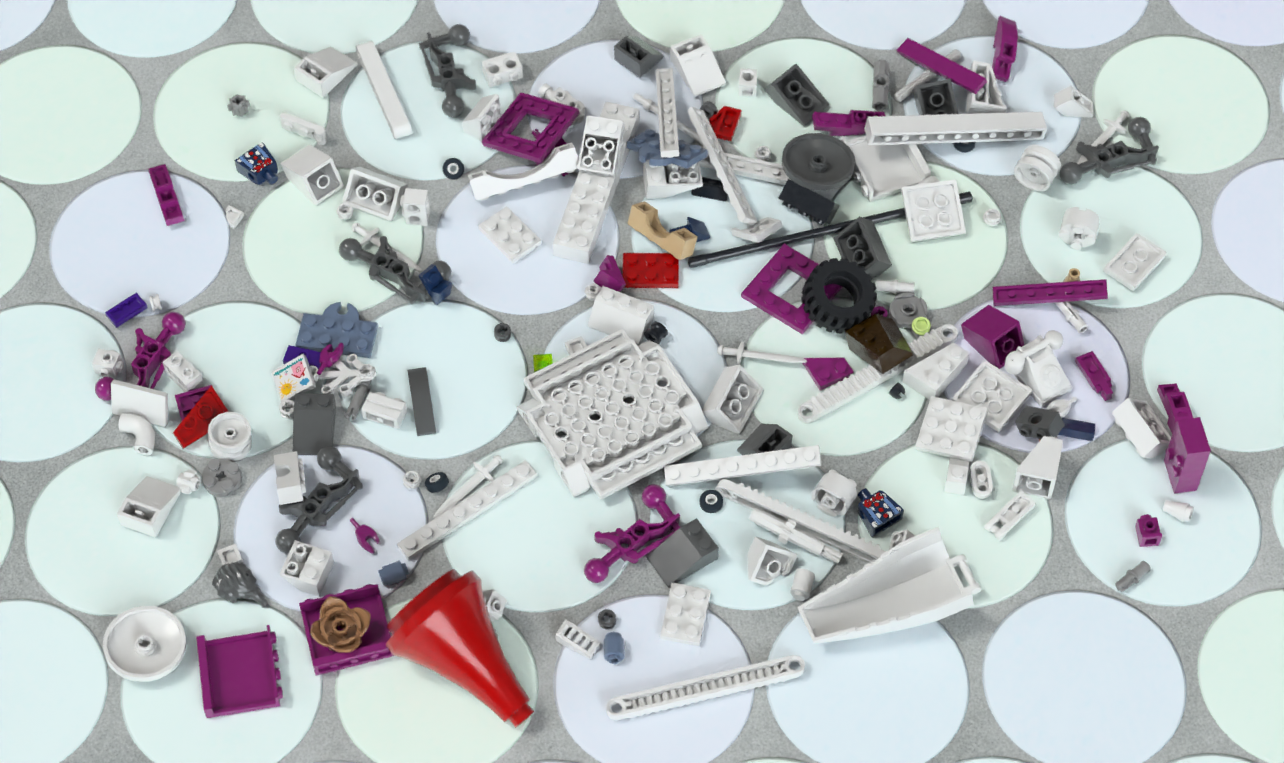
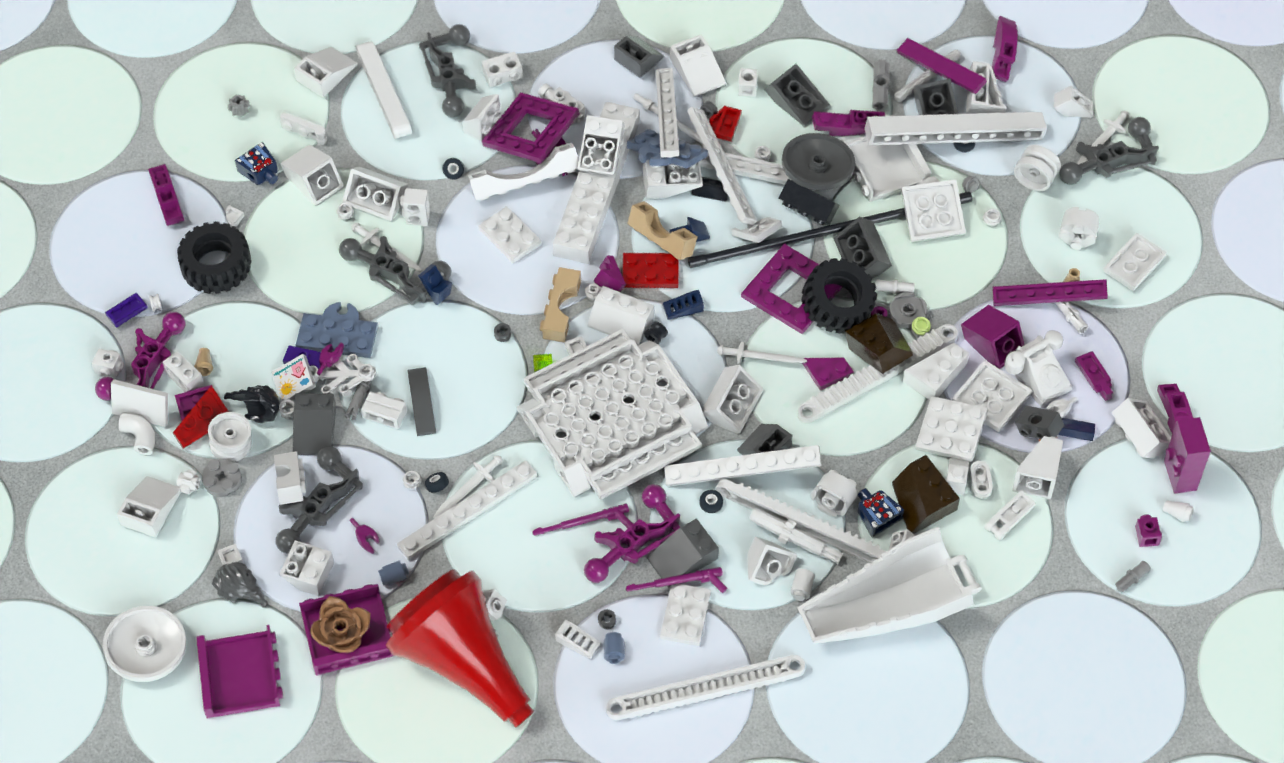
black hinge [888,382,905,399] -> none
none -> black tyre [177,221,252,294]
none -> tan cone [194,348,213,376]
none -> black hair [224,385,280,424]
none -> magenta piece [532,503,634,536]
none -> tan arch [540,267,581,342]
none -> magenta piece [625,567,728,594]
none -> dark blue slope [662,289,704,320]
none -> dark brown wedge [892,455,960,534]
none -> light grey plate [962,176,979,193]

